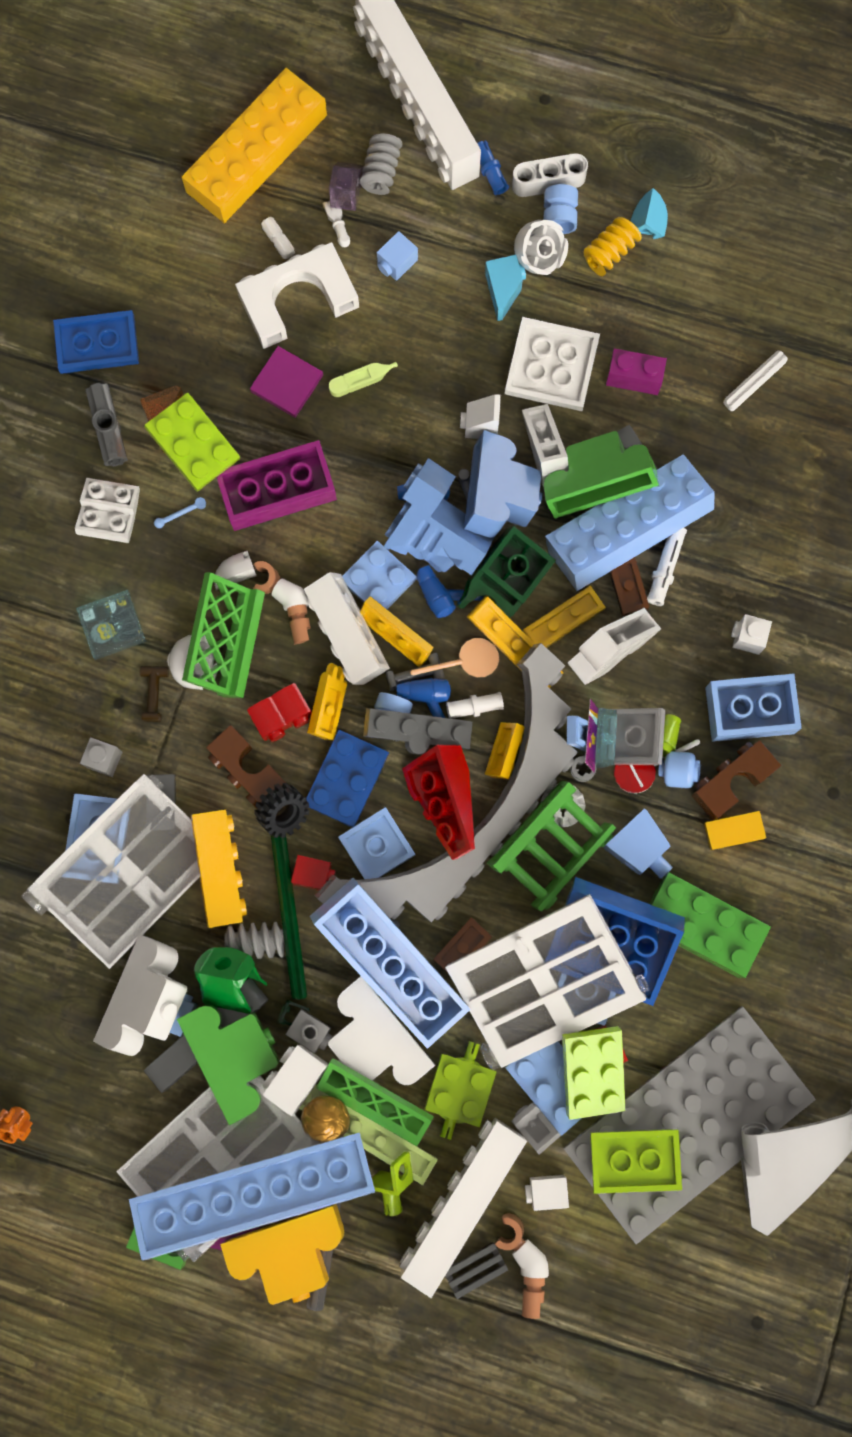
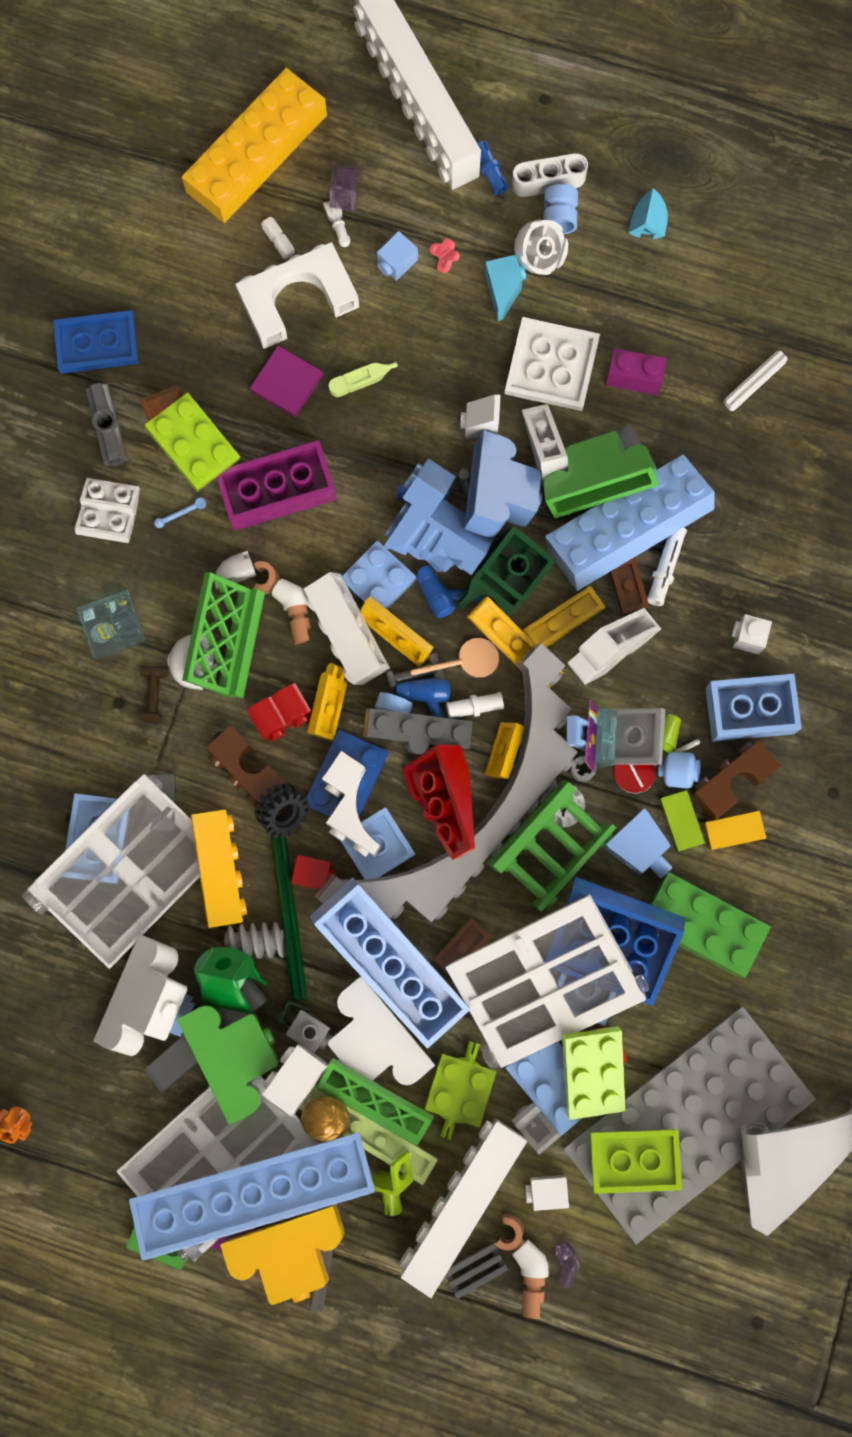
light grey brick [80,737,123,777] -> none
light grey piece [360,133,403,195] -> none
yellow piece [584,217,642,277] -> none
none -> white arch [322,751,381,857]
none -> coral piece [429,239,460,273]
none -> arm [555,1243,580,1289]
none -> lime tile [659,790,705,852]

